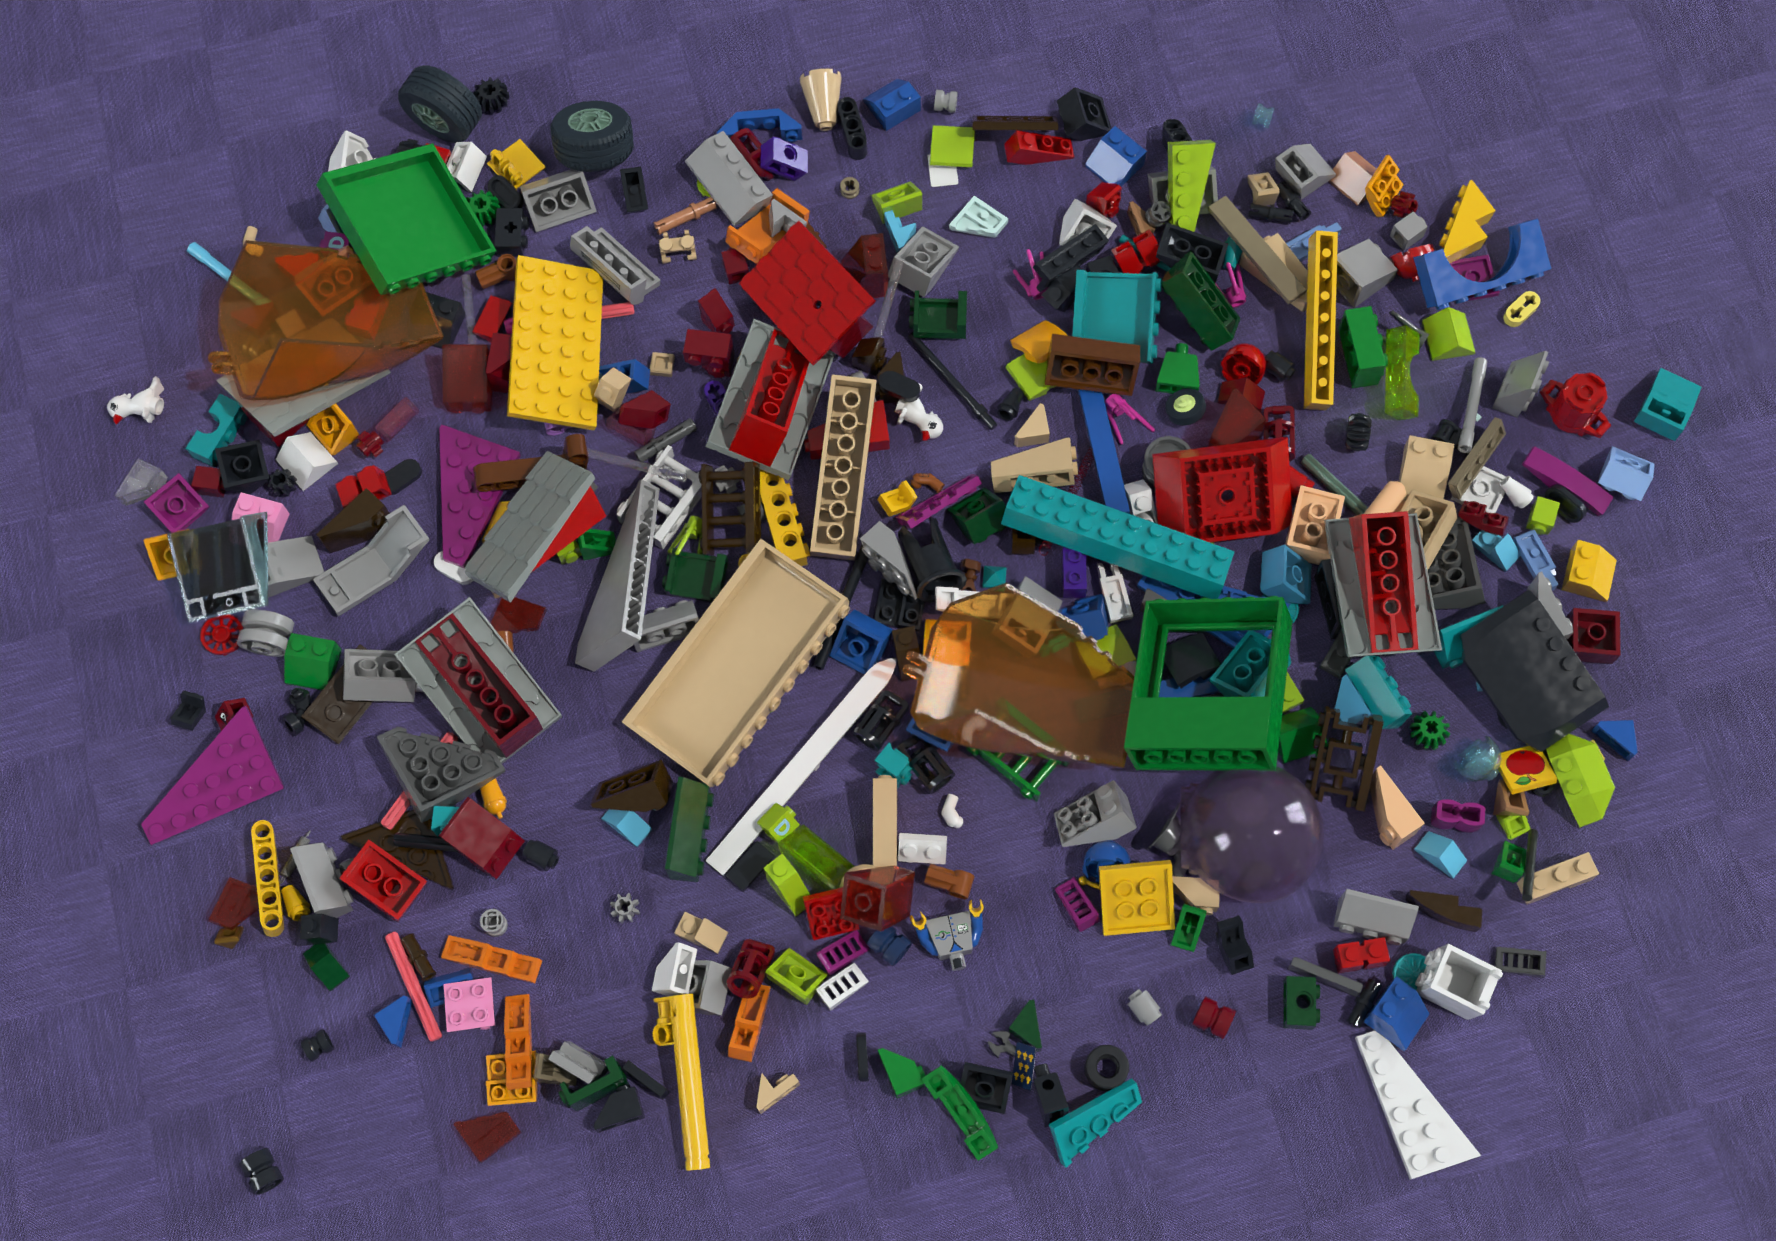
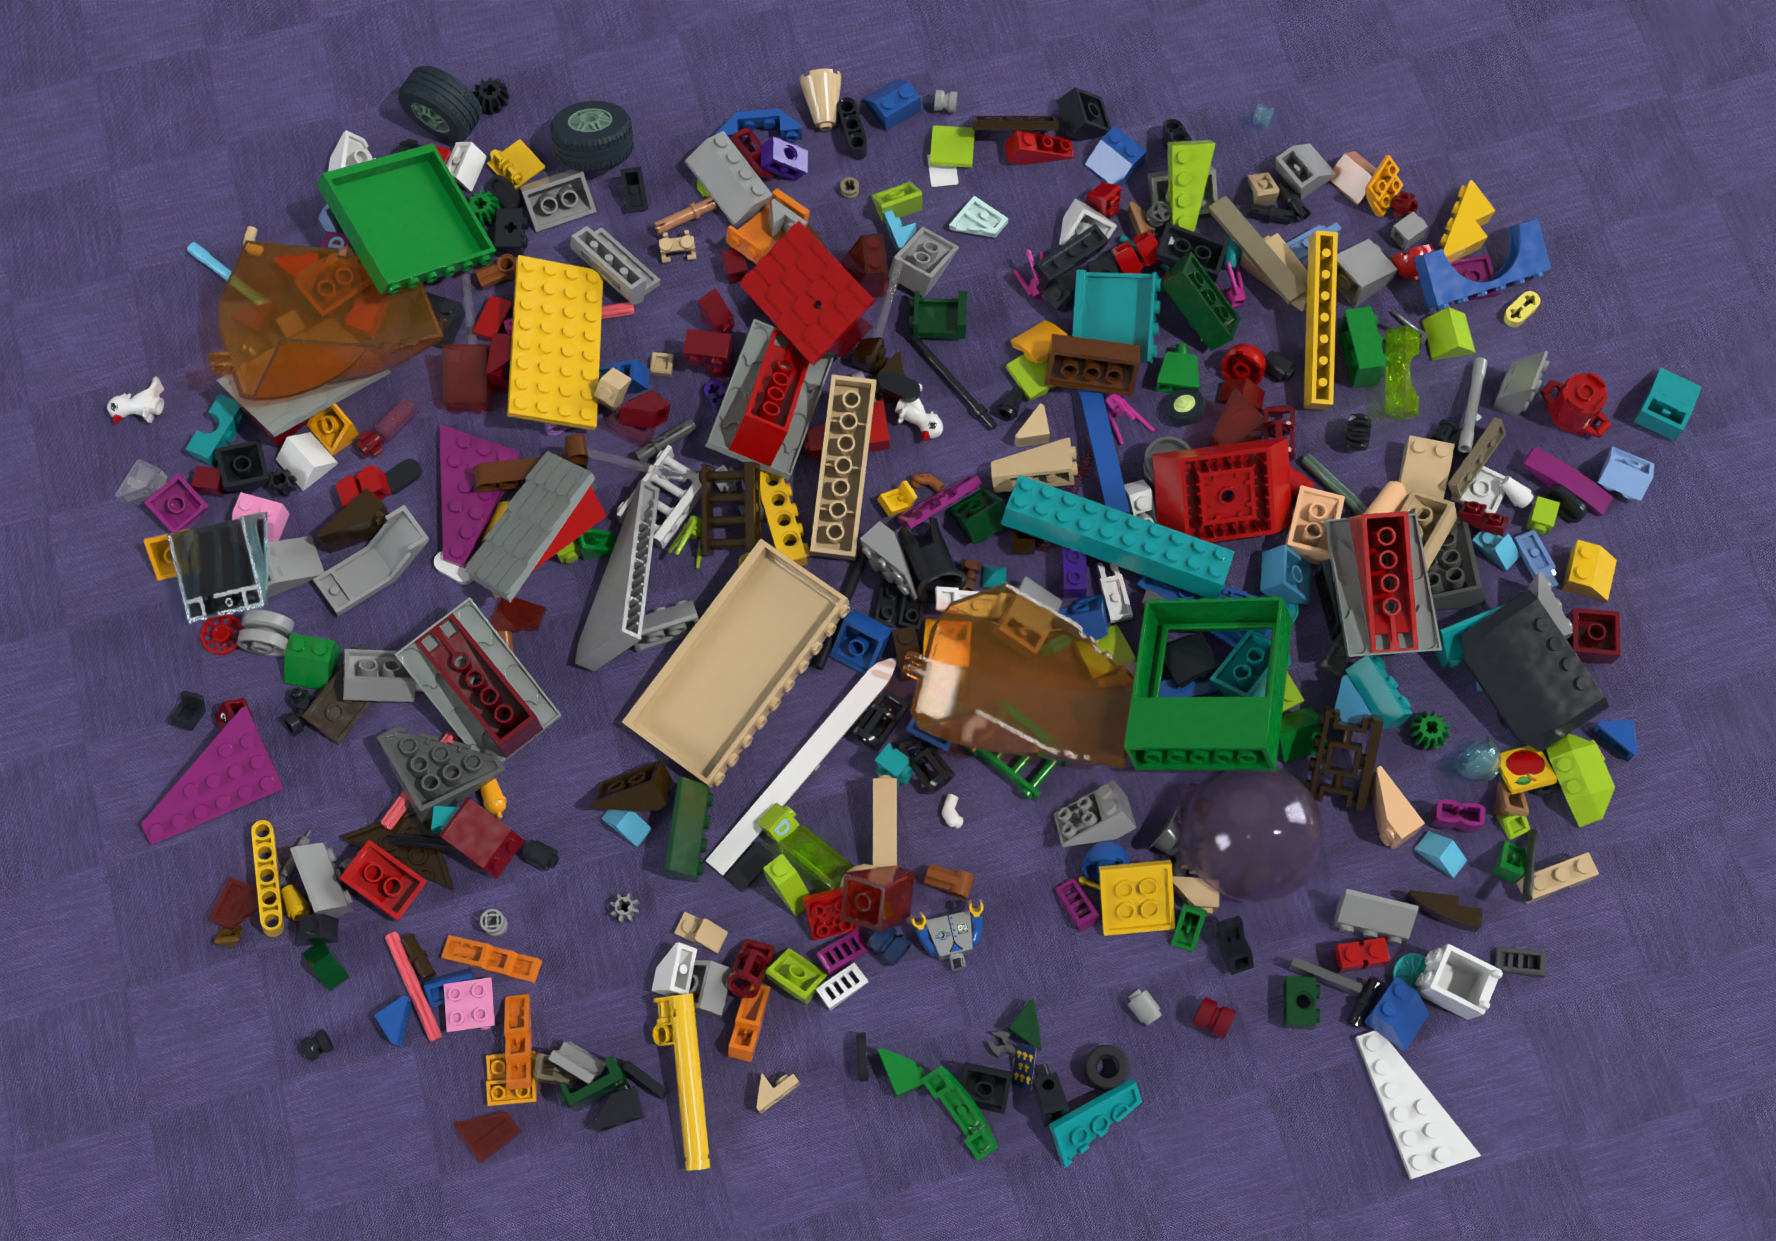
black wheel [239,1148,284,1195] -> none
dark green panel [662,548,729,602] -> none
white bracket [898,833,947,864] -> none

